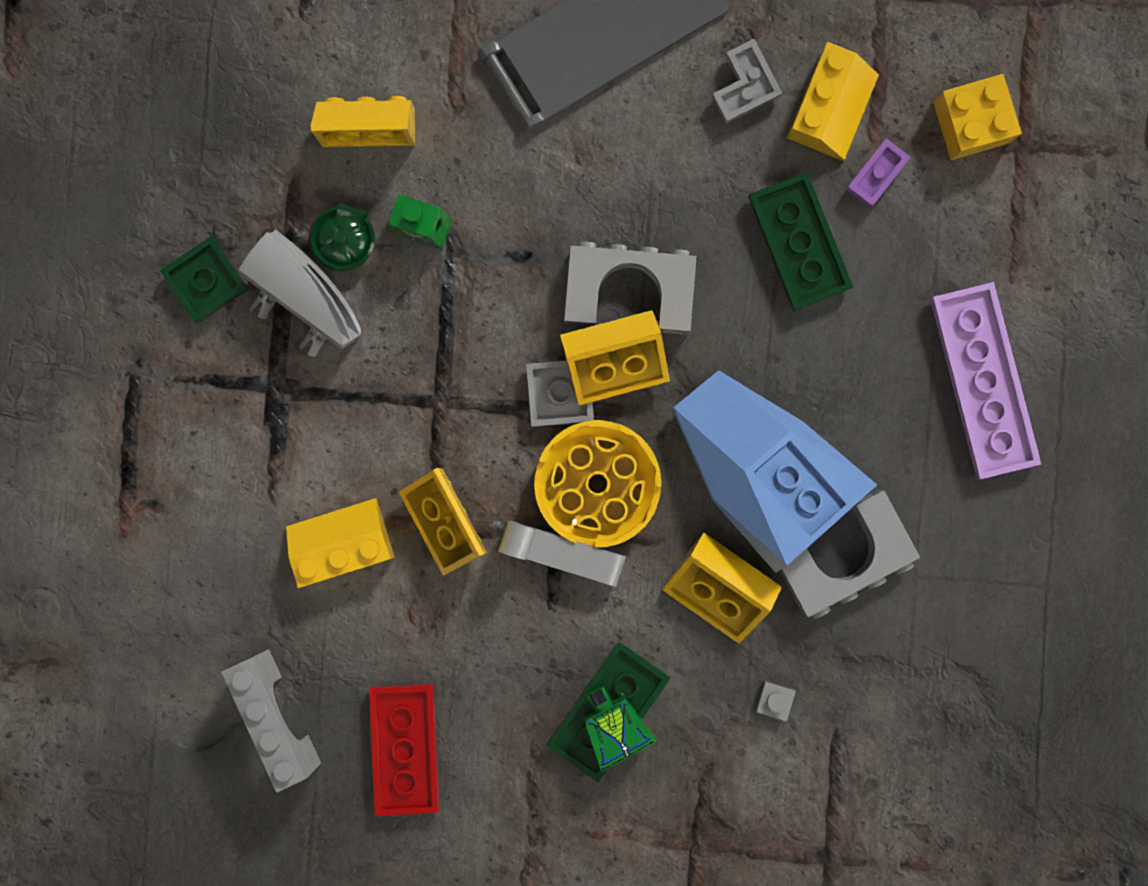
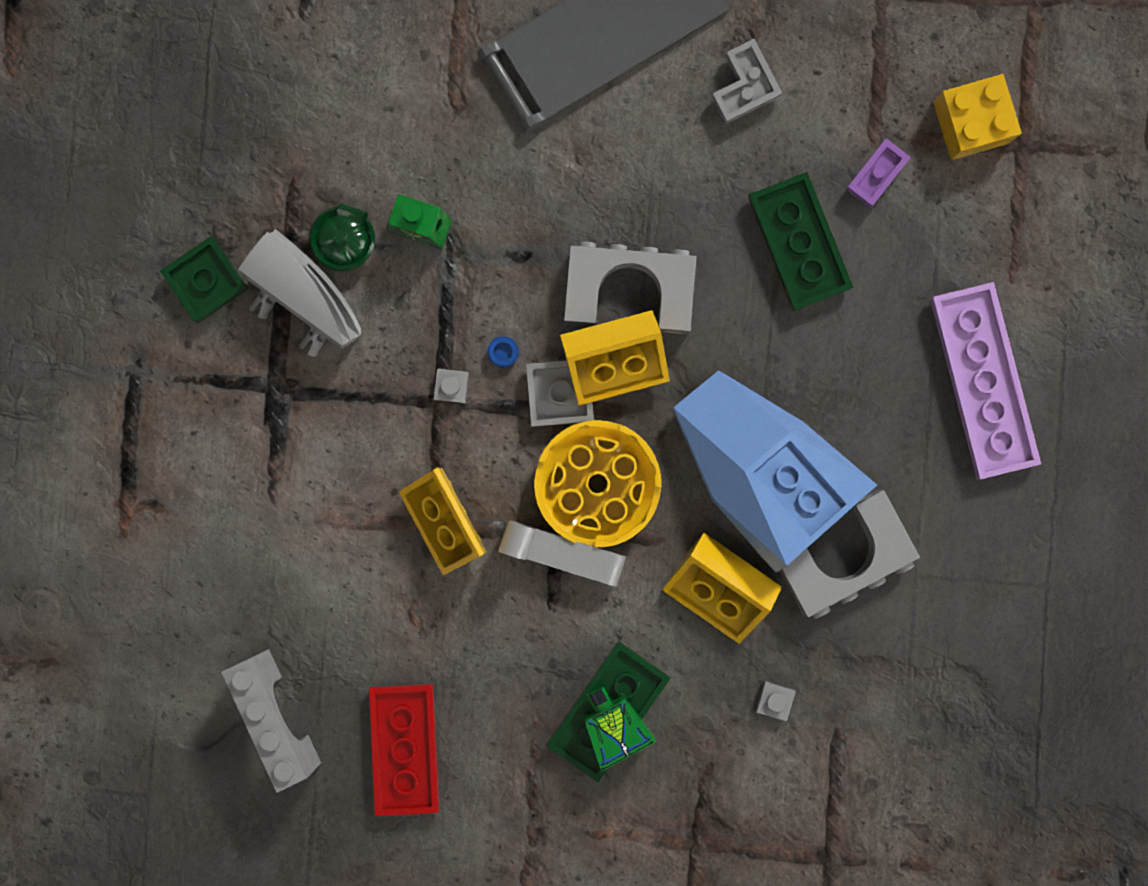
yellow slope [286,498,395,588] -> none
yellow slope [311,96,415,147] -> none
yellow slope [787,42,879,161] -> none
none -> light grey plate [434,368,469,404]
none -> blue tile [487,336,519,368]

